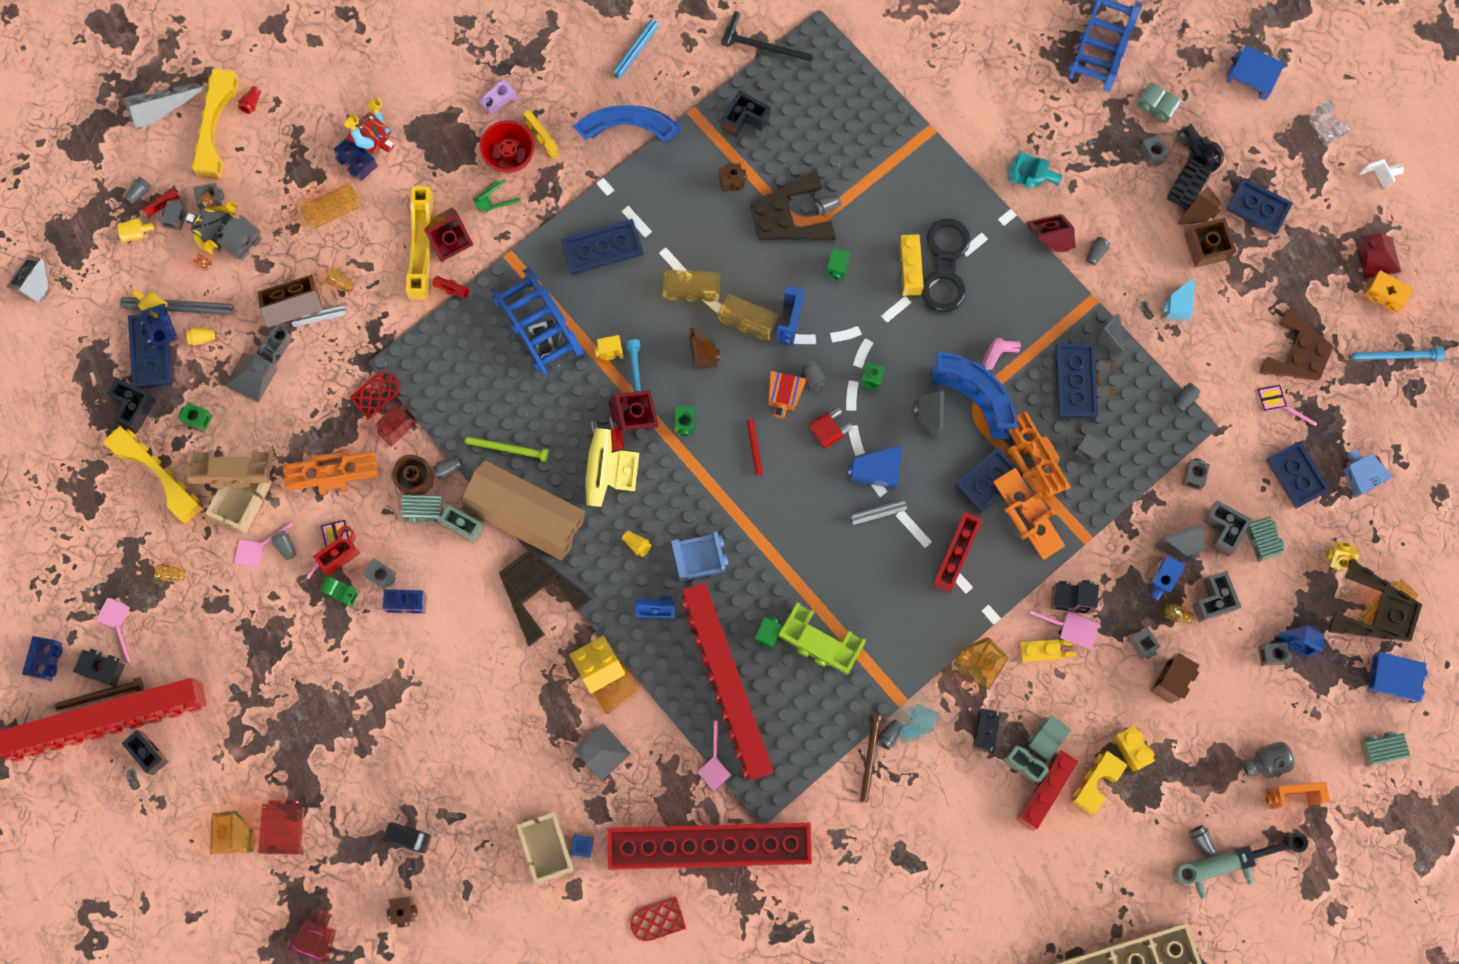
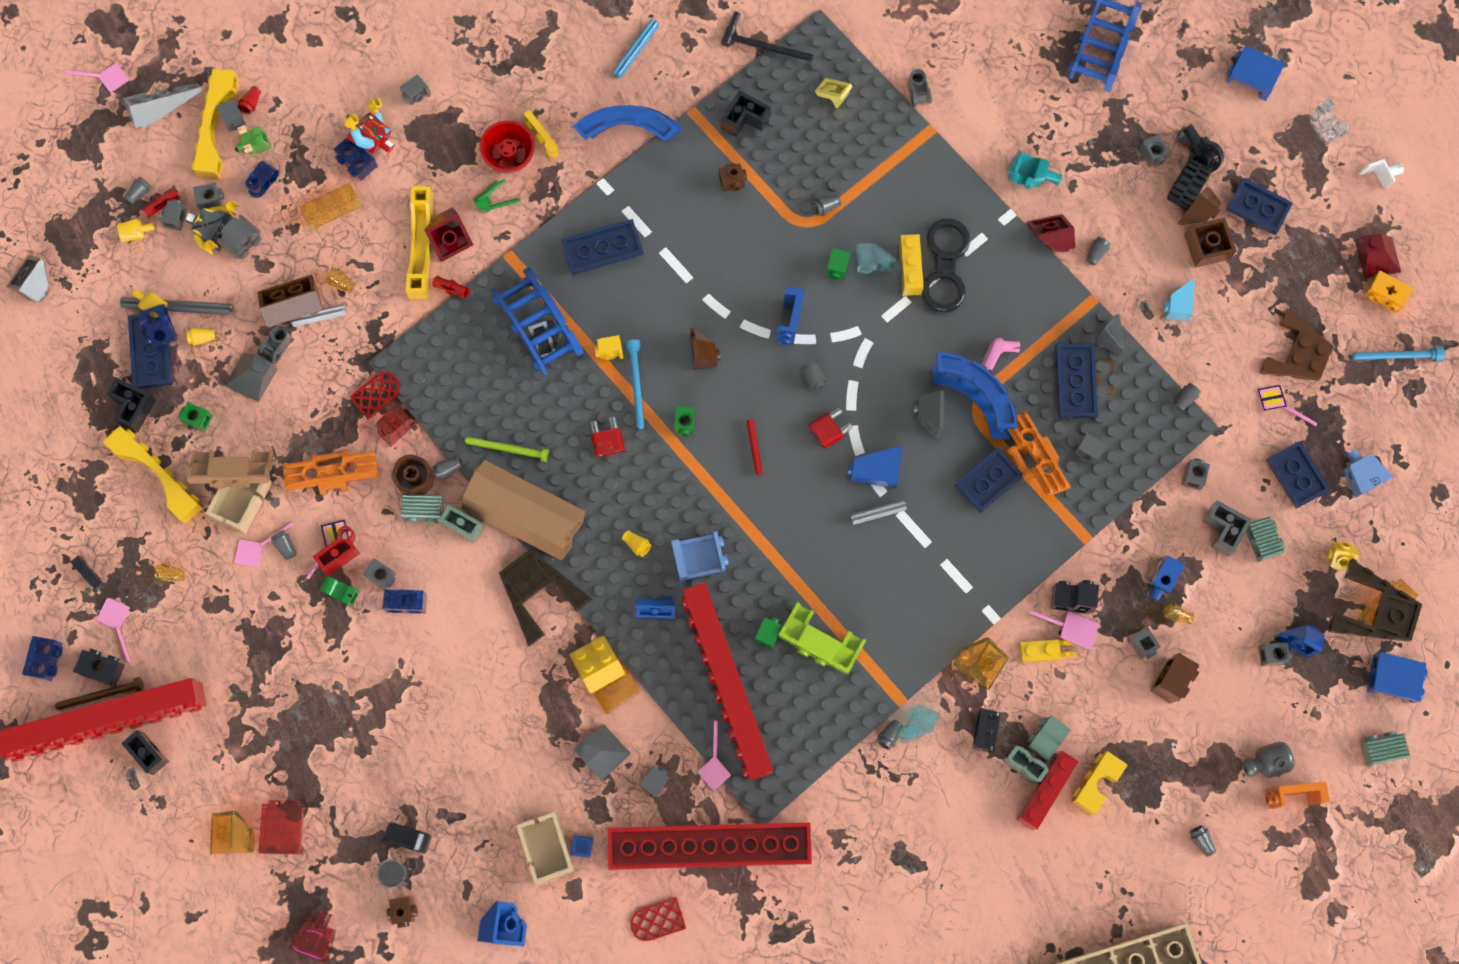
clear orange bush [193,253,212,271] -> none
clear orange bush [199,190,216,210] -> none
lavender leg [480,79,518,114] -> none
light yellow plate [585,428,639,507] -> none
dark red slope [608,390,659,431] -> none
clear yellow brick [663,270,720,302] -> none
clear yellow brick [718,293,779,340] -> none
dark brown wing [750,170,836,240] -> none
torso [768,371,806,419] -> none
green brick [860,362,886,391] -> none
reddish brown bar [860,714,884,803] -> none
red brick [932,512,982,594] -> none
orange piece [993,467,1065,560] -> none
yellow brick [1112,726,1155,772] -> none
sand green brick [1136,82,1181,123] -> none
dark grey slope [1155,524,1204,561] -> none
sand green piece [1173,832,1309,898] -> none
dark grey brick [1192,571,1241,623] -> none
none -> bright pink piece [65,62,130,93]
none -> black beam [71,555,103,588]
none -> dark grey brick [216,99,246,132]
none -> bright green piece [236,125,271,154]
none -> clear blue piece [245,161,279,198]
none -> pearl dark grey piece [376,859,409,890]
none -> dark grey brick [400,74,431,105]
none -> blue slope [477,901,527,946]
none -> dark grey brick [639,766,670,799]
none -> light yellow slope [815,78,852,109]
none -> clear light blue slope [855,243,896,273]
none -> dark grey piece [908,69,932,107]

